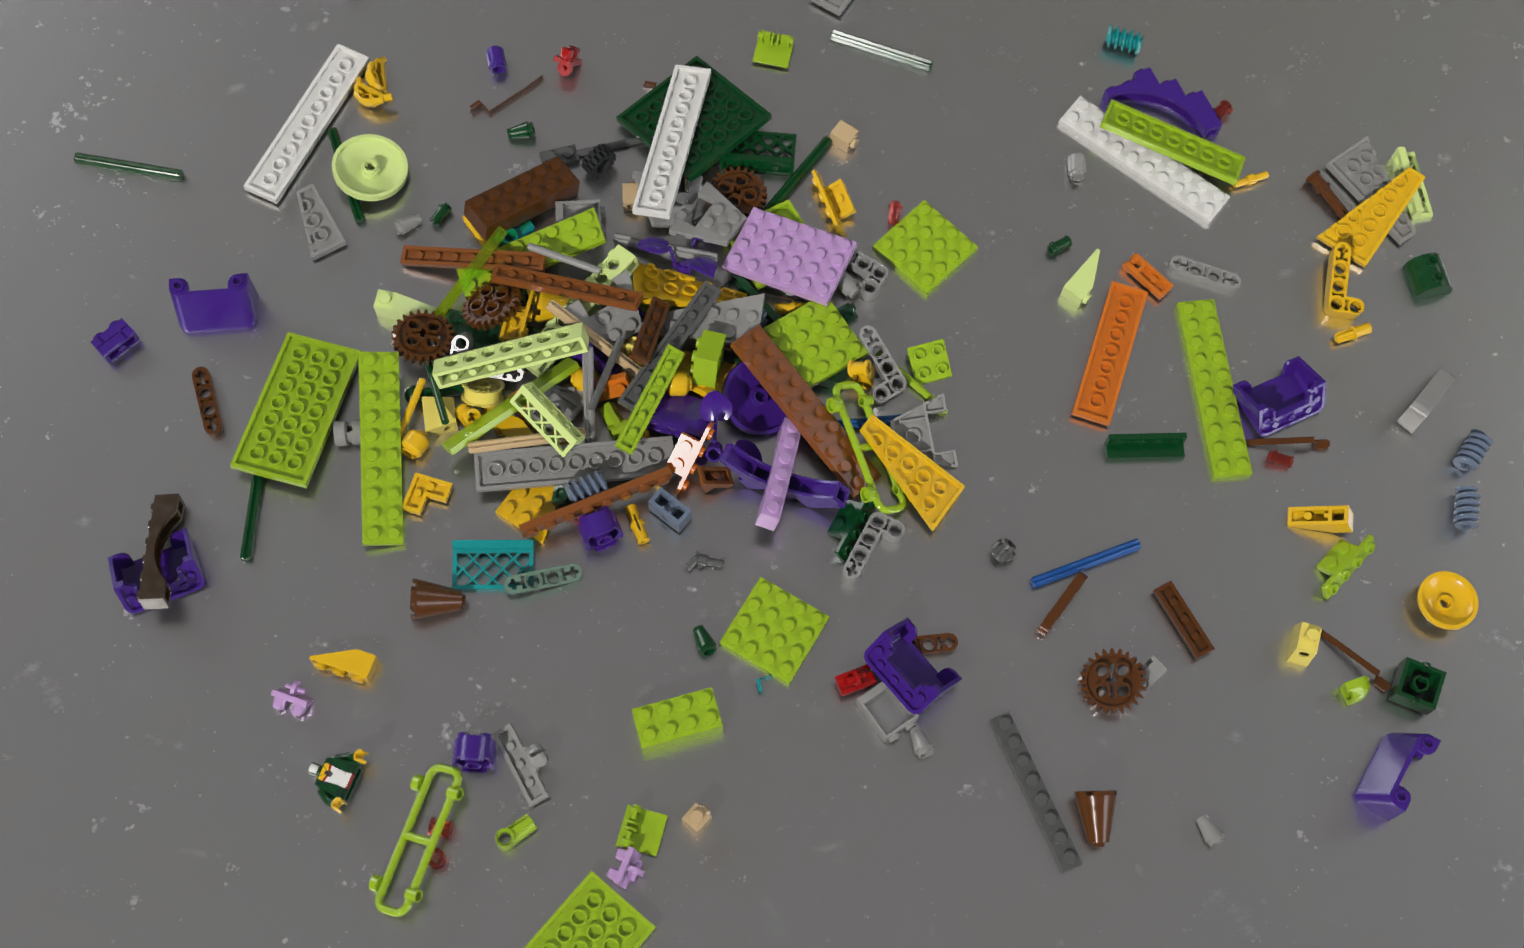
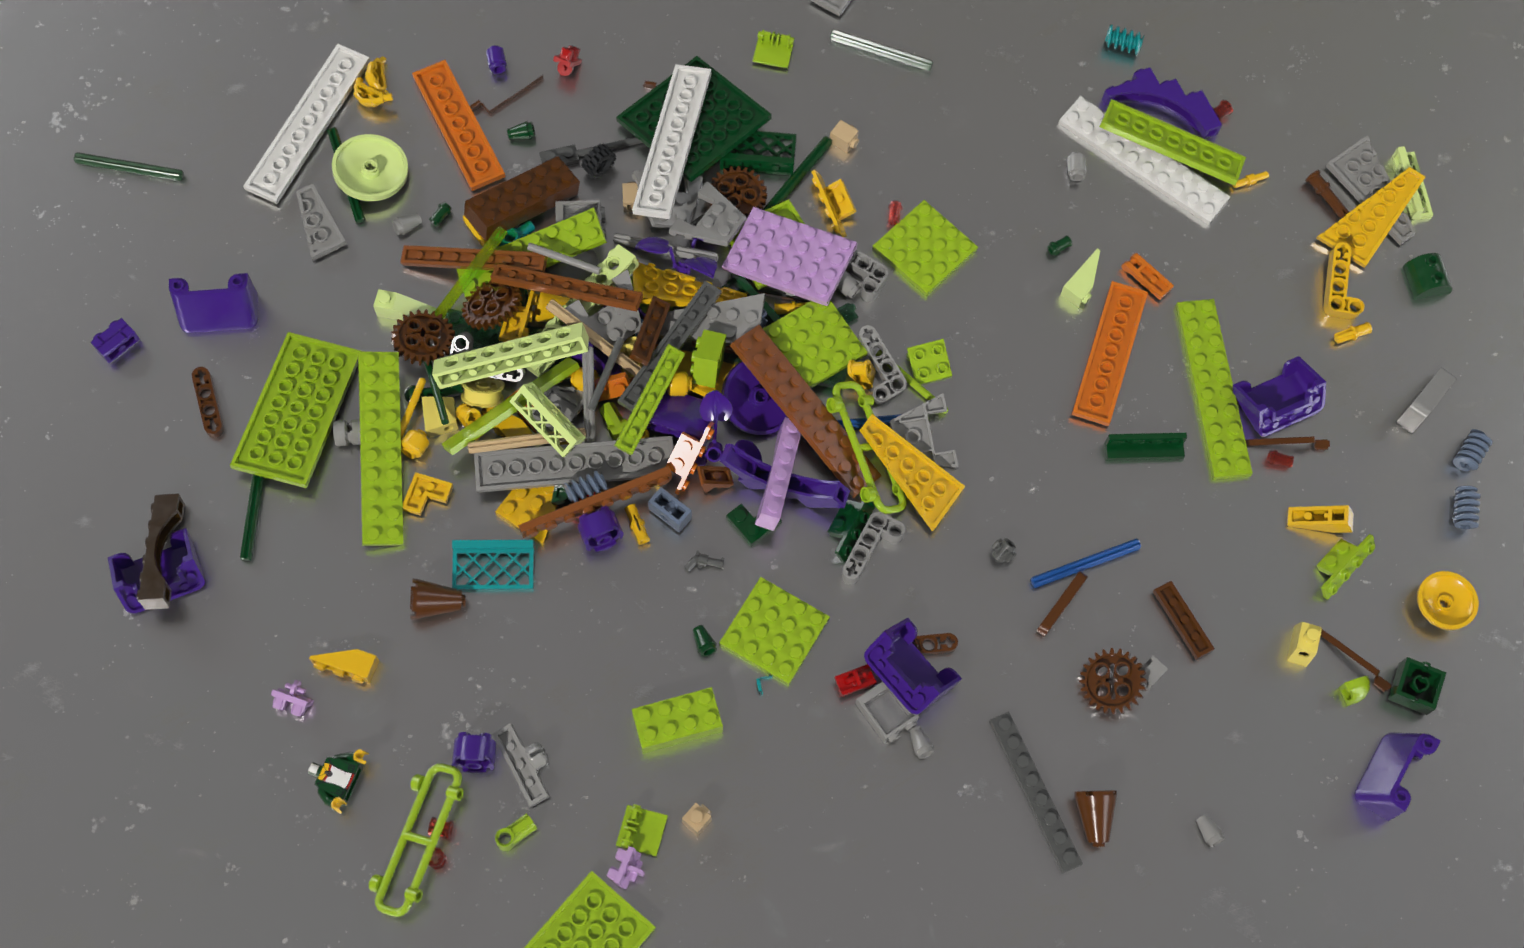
sand green beam [504,563,582,595] -> none
light grey beam [1169,255,1242,292] -> none
none -> orange plate [412,60,506,191]
none -> dark green plate [726,503,782,547]

